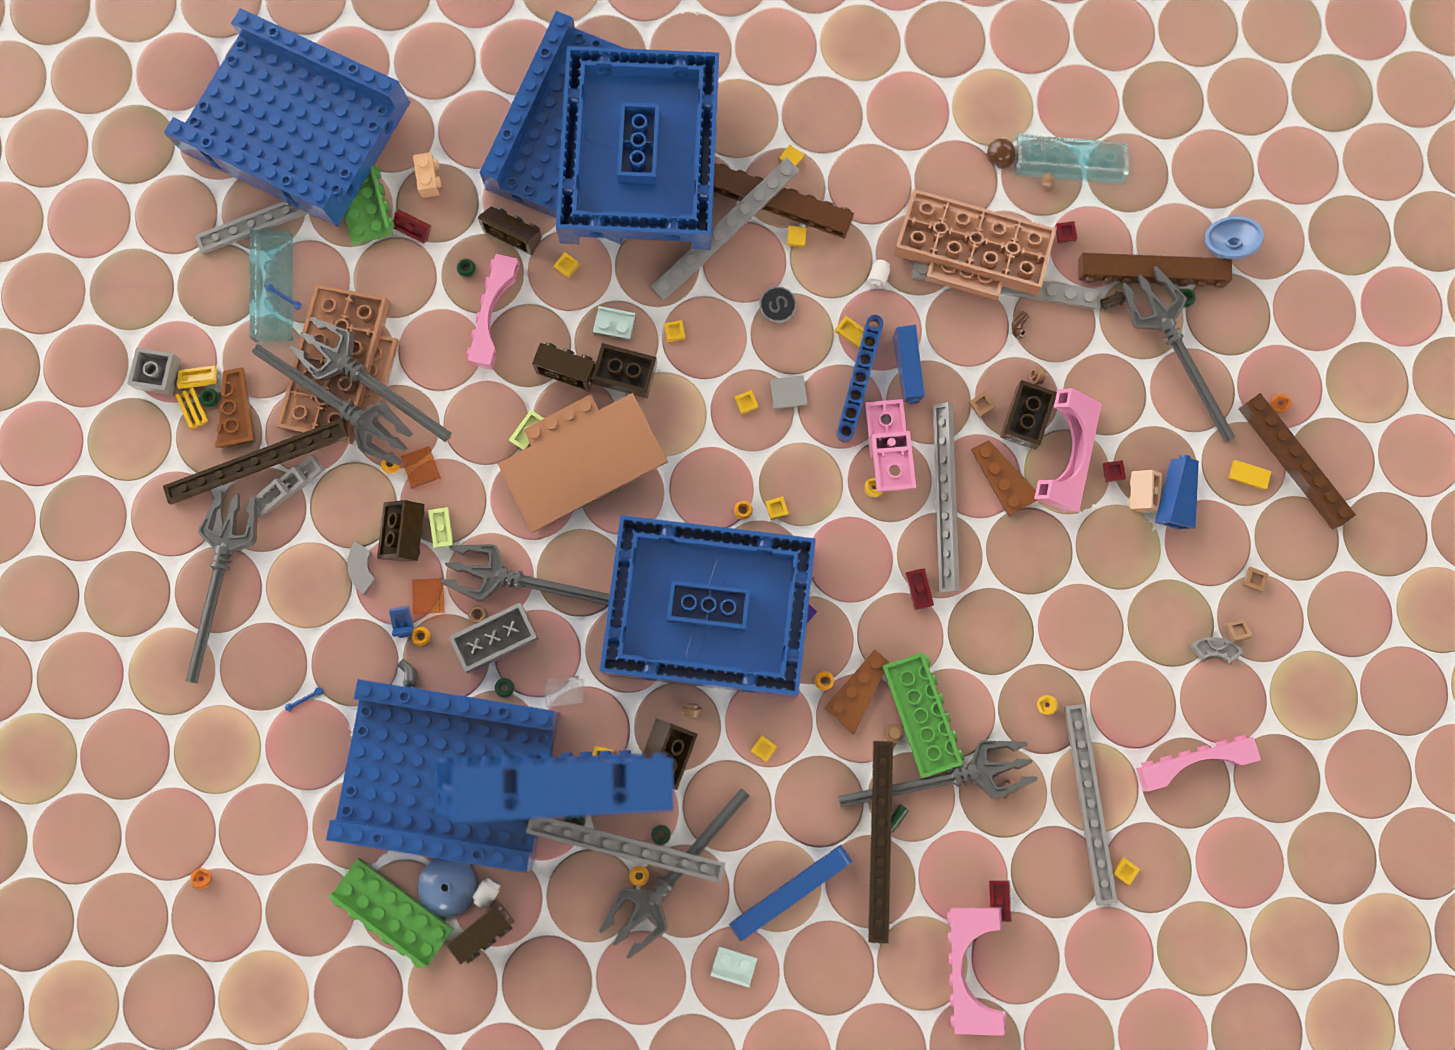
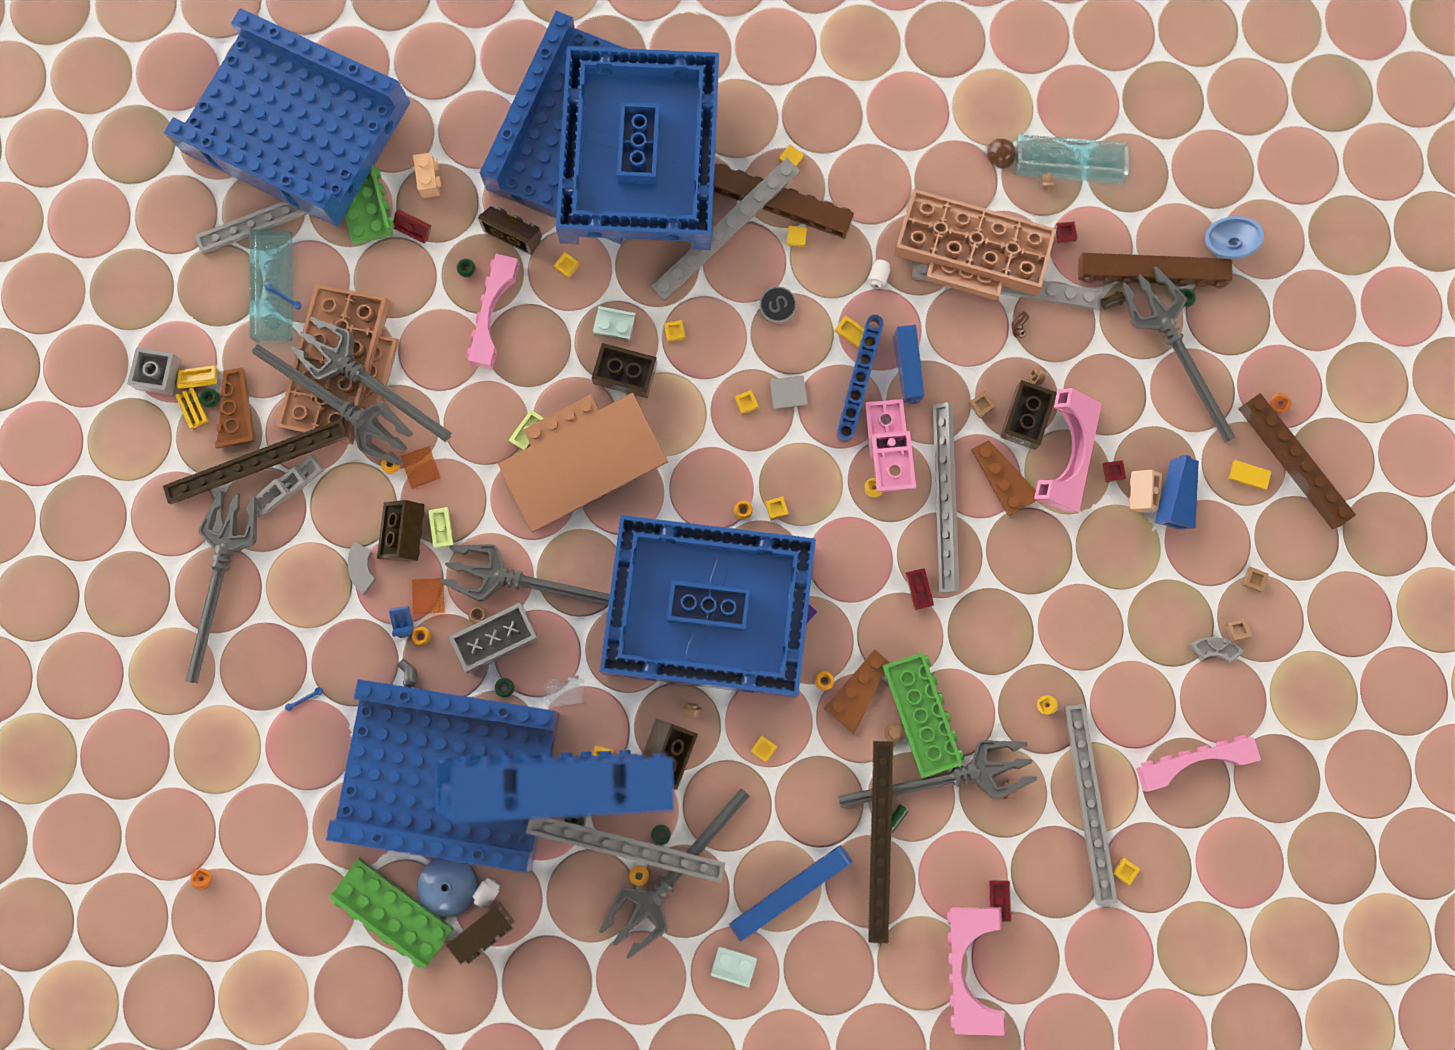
dark brown brick [532,342,595,391] -> none

